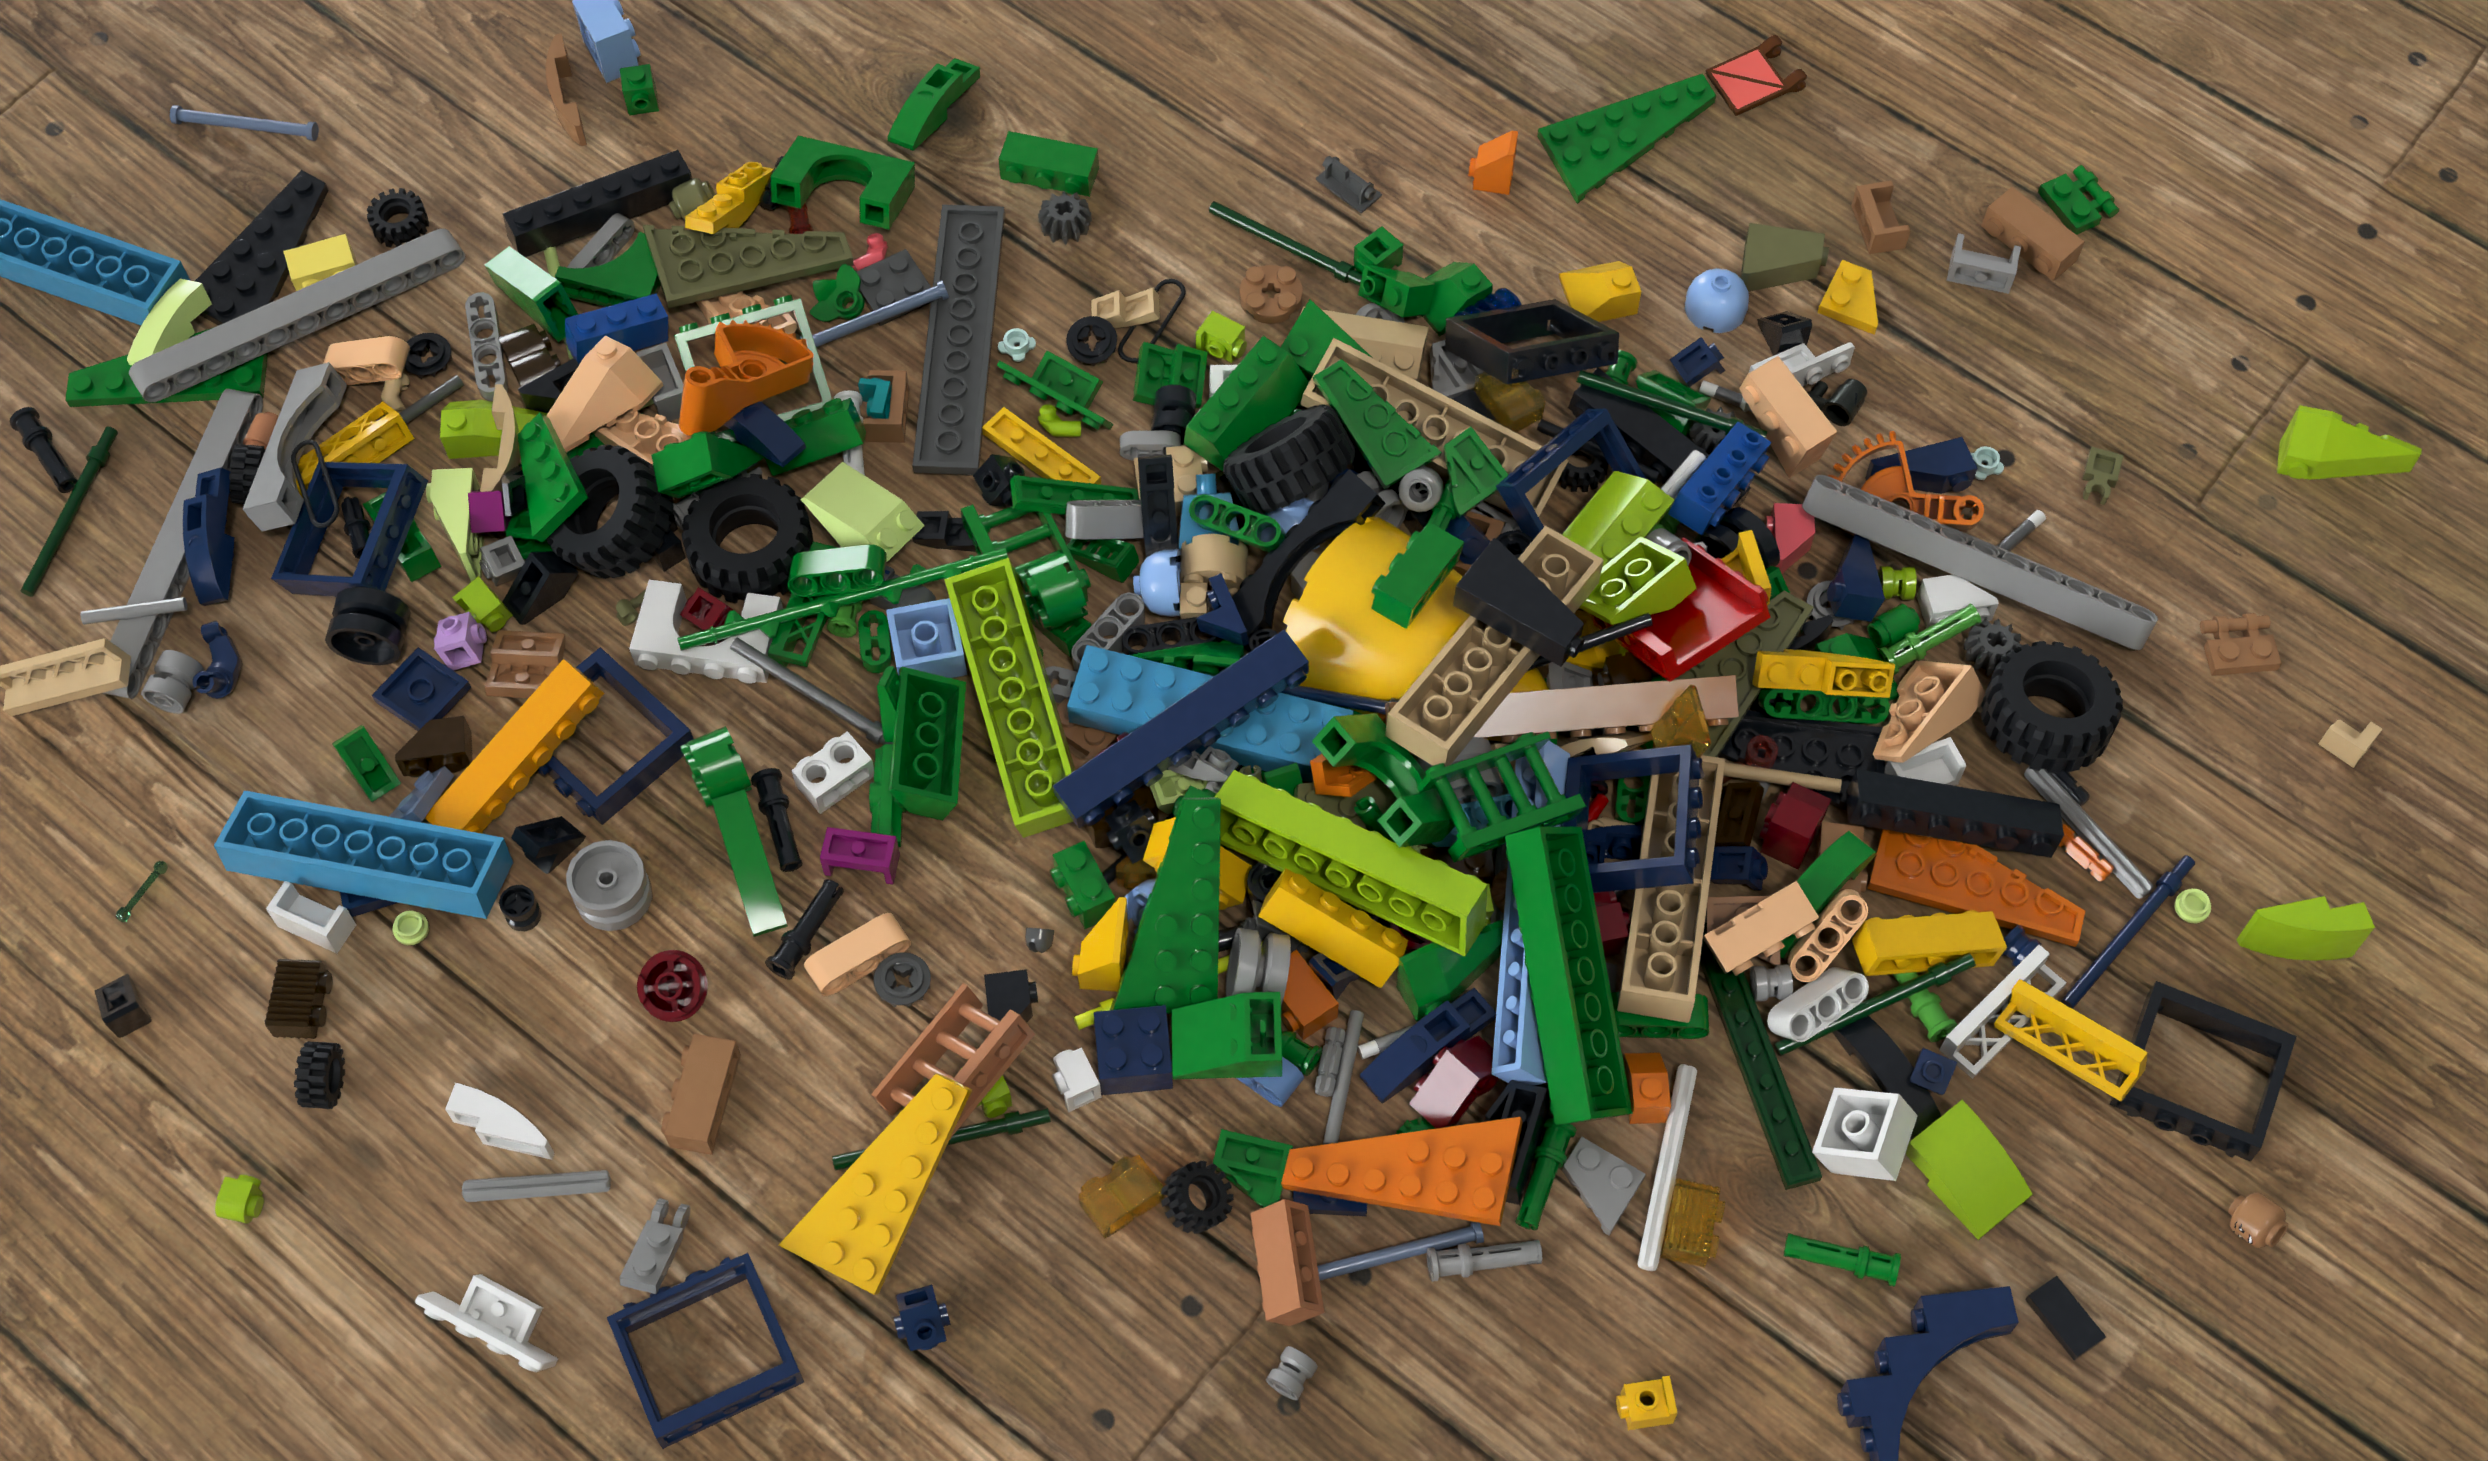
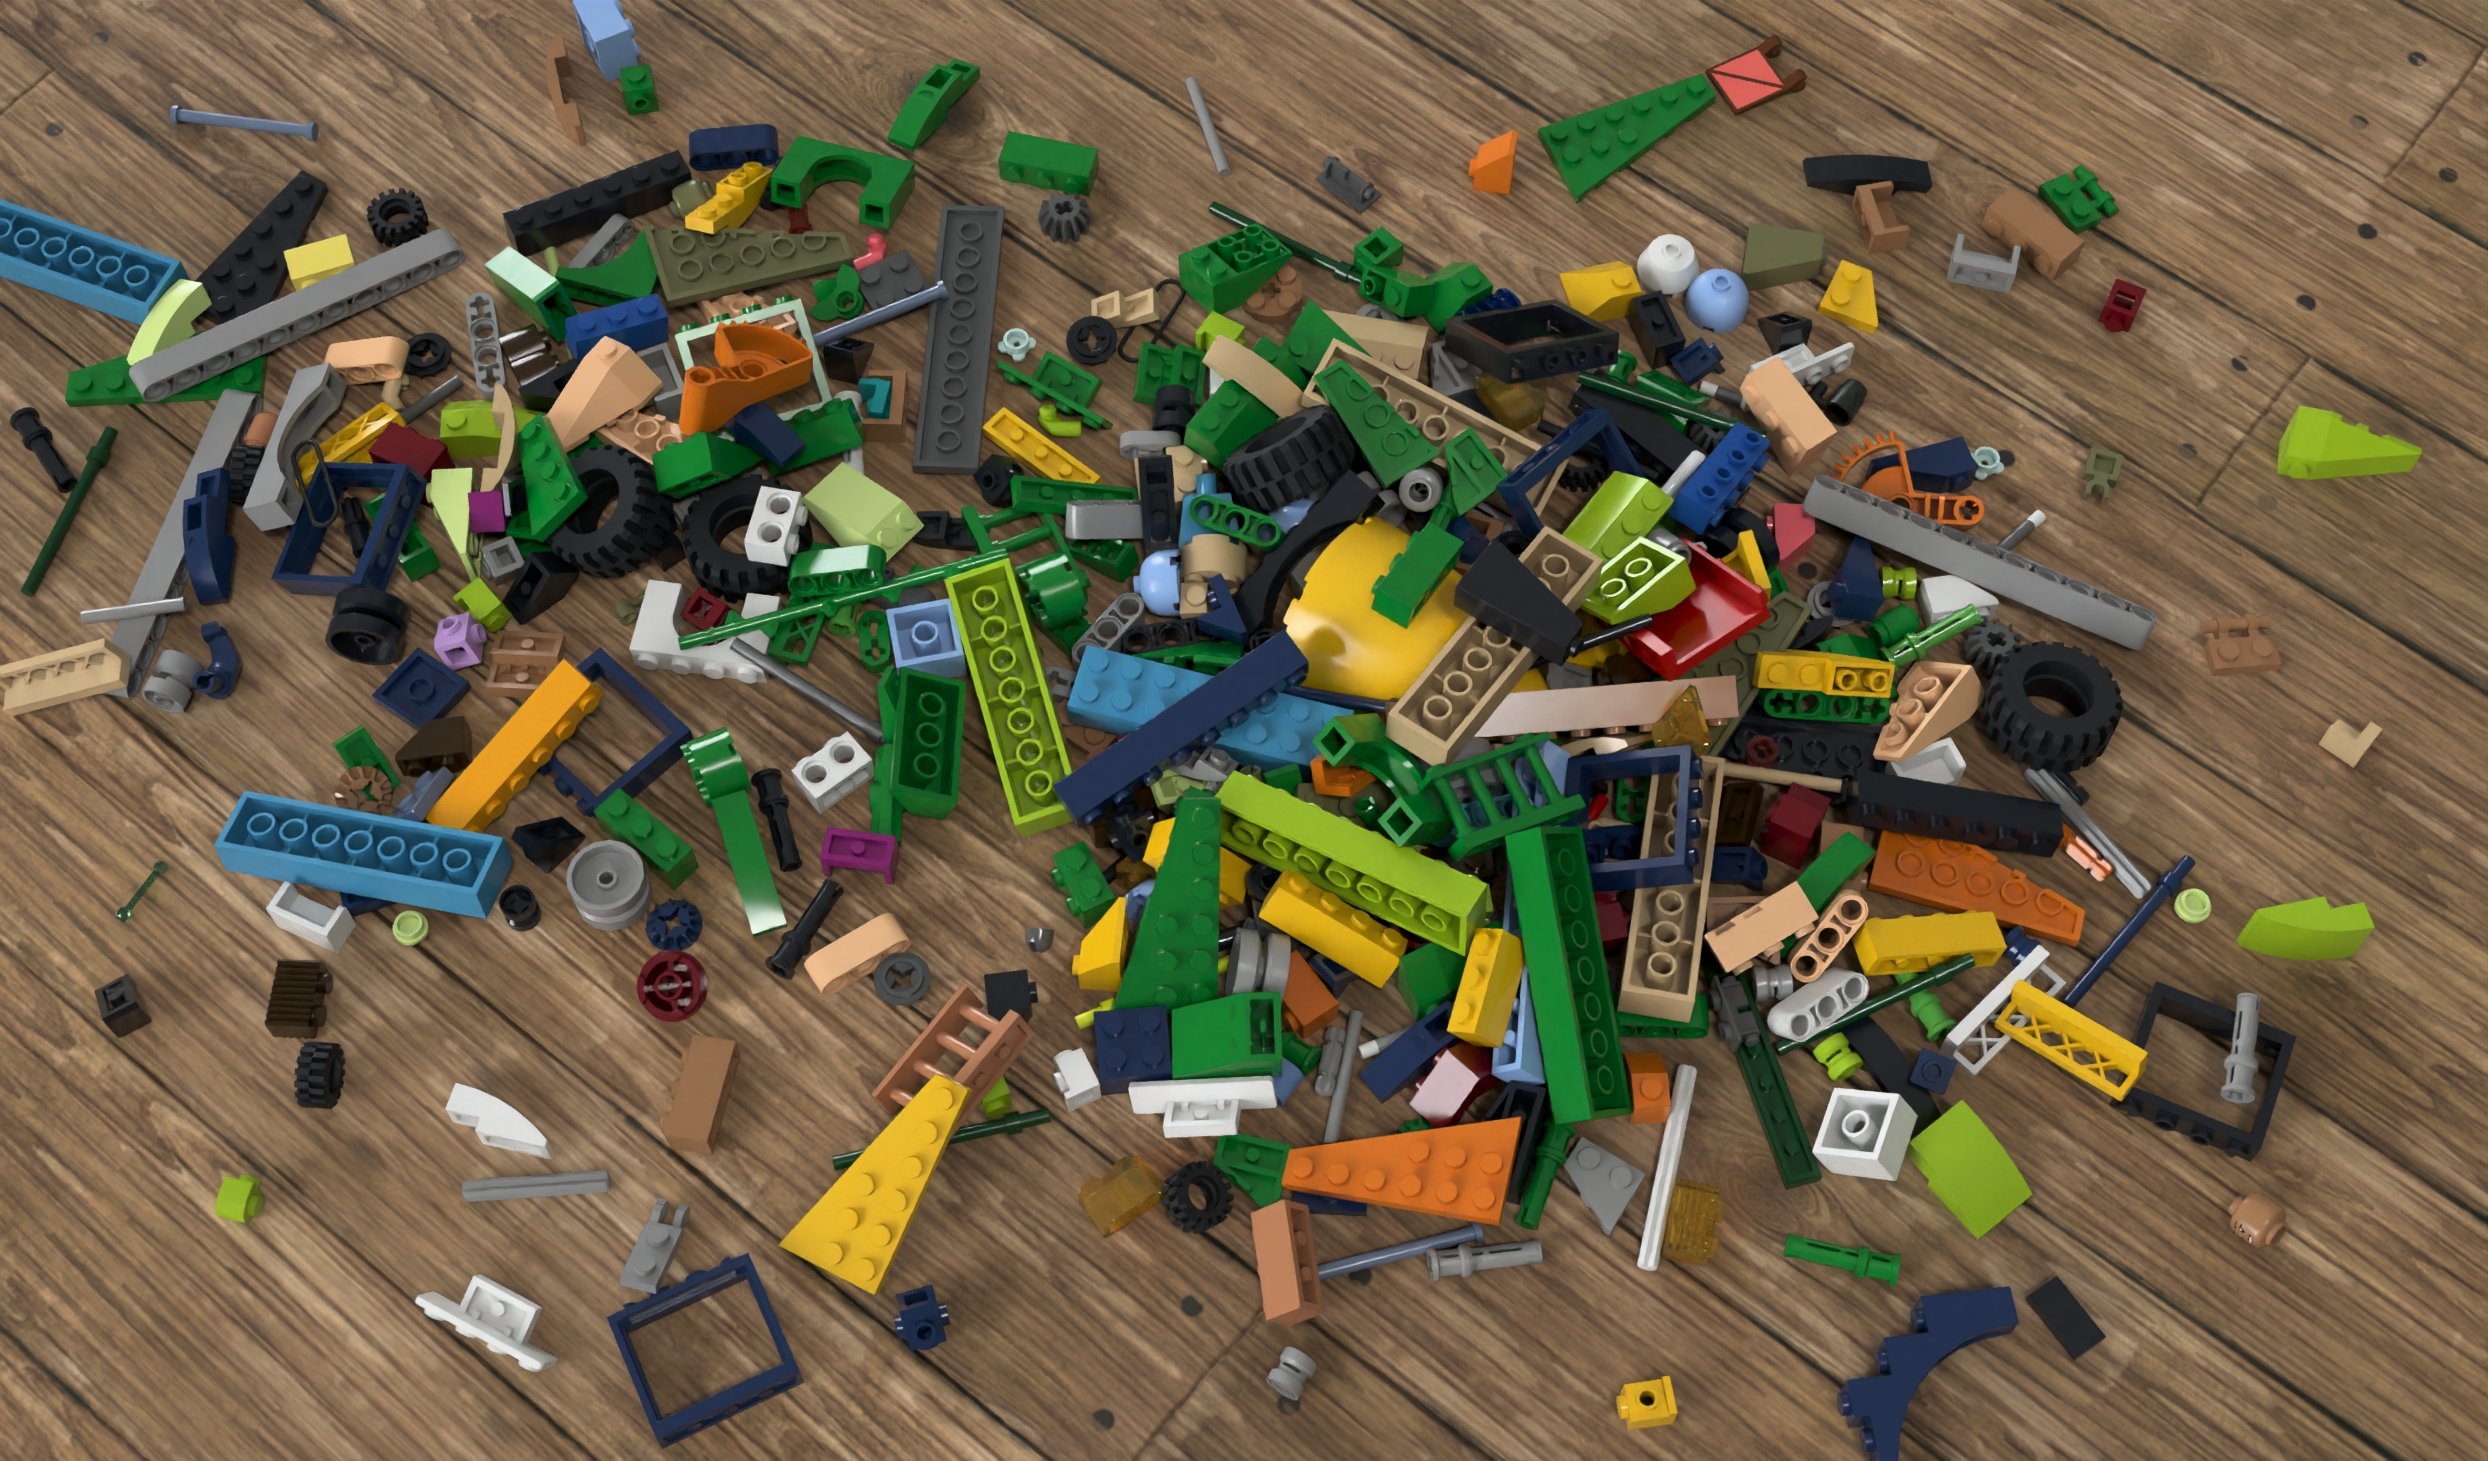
none -> medium nougat gear [334,766,393,815]
none -> dark red brick [368,422,456,510]
none -> green arch [594,788,699,891]
none -> dark blue gear [645,898,703,951]
none -> dark blue beam [689,124,779,171]
none -> white brick [744,486,808,567]
none -> black slope [823,336,874,385]
none -> white bracket [1128,1076,1277,1138]
none -> green slope [1178,222,1293,314]
none -> light grey bar [1185,77,1231,177]
none -> tan slope [1202,334,1308,422]
none -> yellow brick [1447,928,1525,1048]
none -> black panel [1628,290,1686,370]
none -> white cone [1637,234,1700,298]
none -> dark grey hinge [1707,976,1761,1055]
none -> black slope [1802,155,1933,196]
none -> lime wheel [1813,1032,1864,1083]
none -> dark red brick [2098,278,2147,332]
none -> light grey pin [2221,993,2262,1104]

